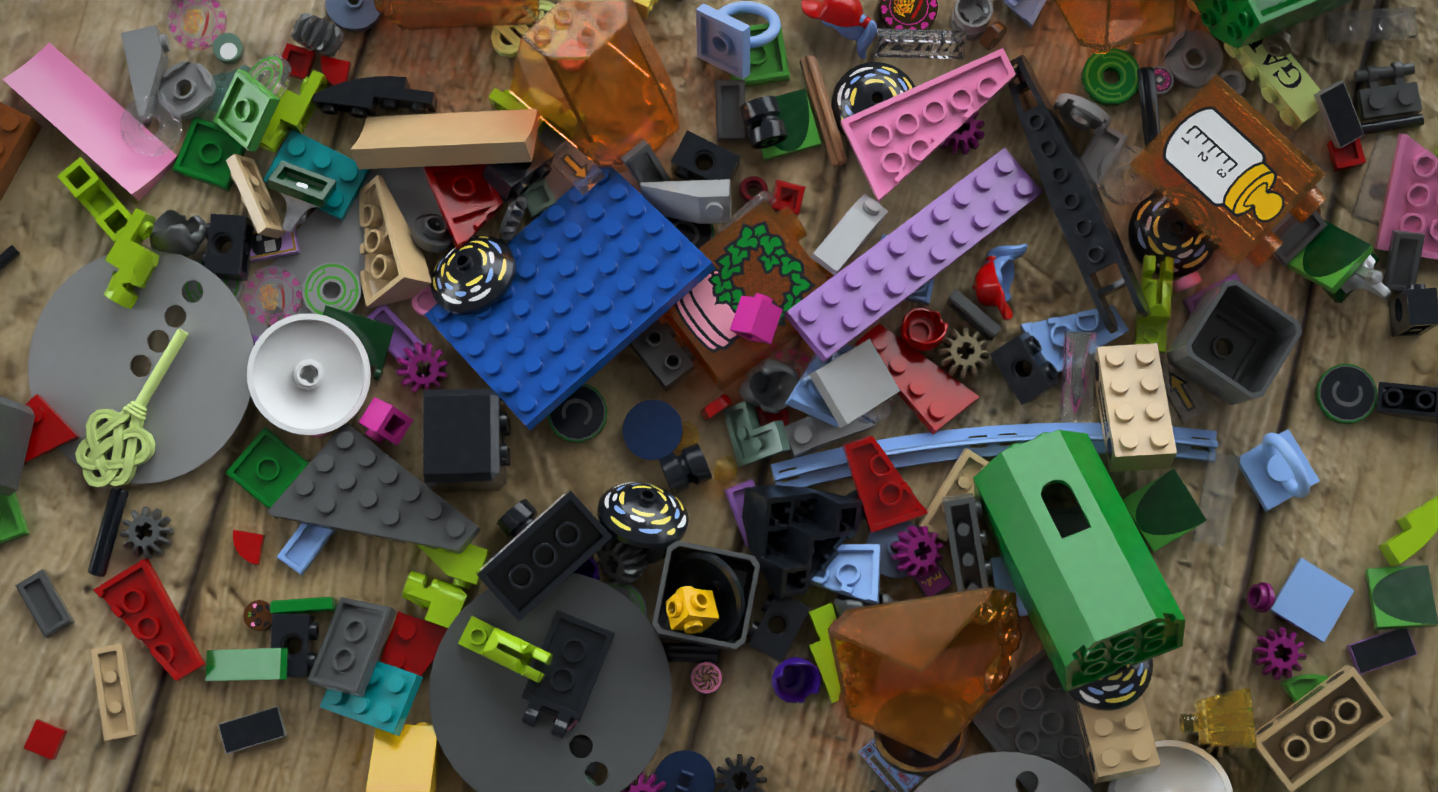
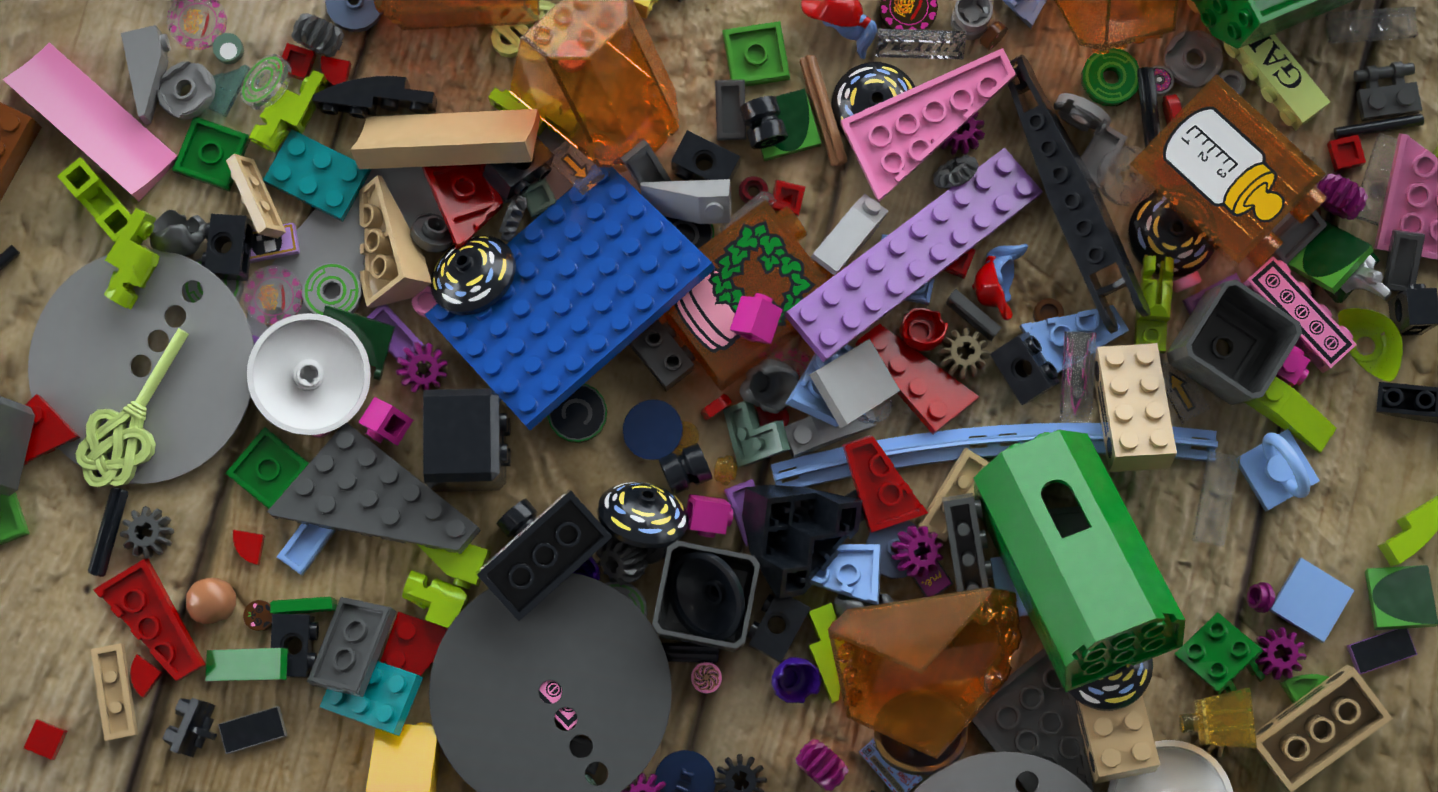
dark grey tile [15,569,75,638] -> none
clear tile [121,96,182,156] -> none
bright green tile [213,69,280,152] -> none
dark green piece [268,161,336,232] -> none
lime plate [458,616,553,683] -> none
black tile [521,610,615,739] -> none
yellow brick [665,586,719,634] -> none
light blue tile [696,1,781,80] -> none
dark green tile [1122,468,1207,552] -> none
dark tan plate [1262,30,1292,57] -> none
black tile [1314,81,1364,148] -> none
black tile [1315,364,1377,424] -> none
none -> red tile [130,654,164,698]
none -> black hips [162,698,217,757]
none -> nougat hair [186,578,236,625]
none -> dark pink brick [686,494,733,538]
none -> magenta gear [795,739,849,791]
none -> dark grey gear [933,155,979,189]
none -> red tile [943,249,976,279]
none -> reddish brown tile [1033,298,1064,322]
none -> red tile [1162,94,1184,129]
none -> green plate [1174,612,1265,703]
none -> bright pink brick [1243,256,1357,373]
none -> lime slope [1244,376,1337,453]
none -> dark pink brick [1276,346,1310,387]
none -> magenta gear [1313,174,1368,220]
none -> lime piece [1338,308,1403,382]

